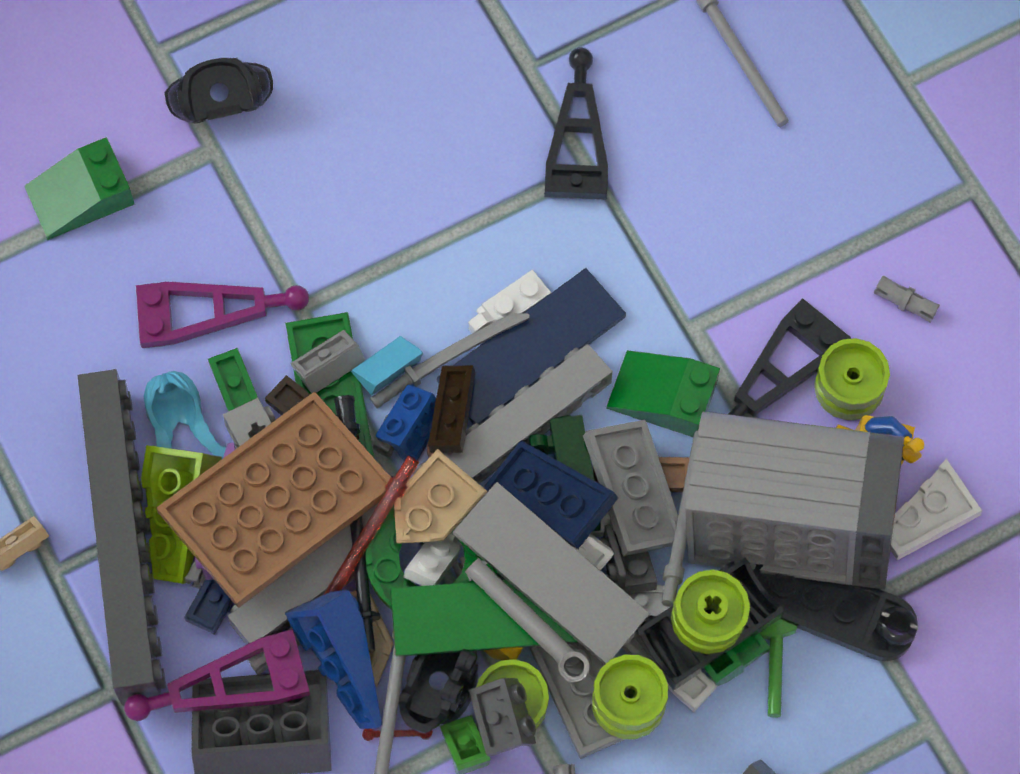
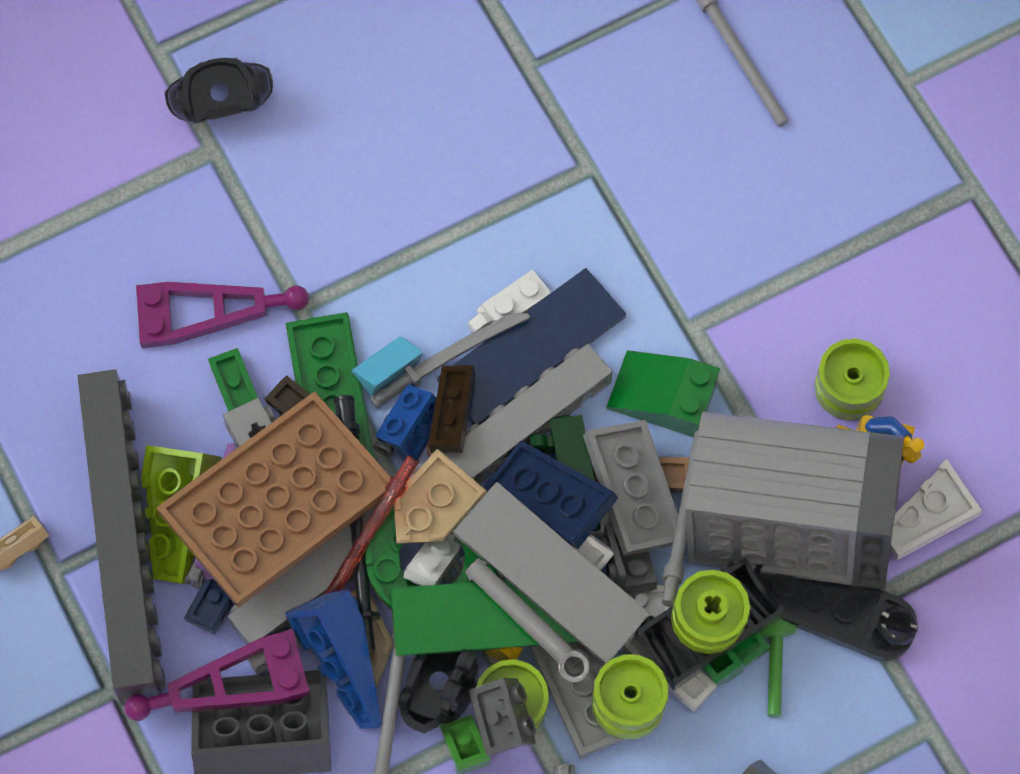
slope [24,137,135,240] -> none
medium azure hair [143,371,226,460] -> none
light grey slope [290,330,365,393] -> none
clear red hinge [362,728,432,741] -> none
black plate [544,47,608,200] -> none
black plate [728,298,851,417] -> none
light grey pin [874,275,940,323] -> none

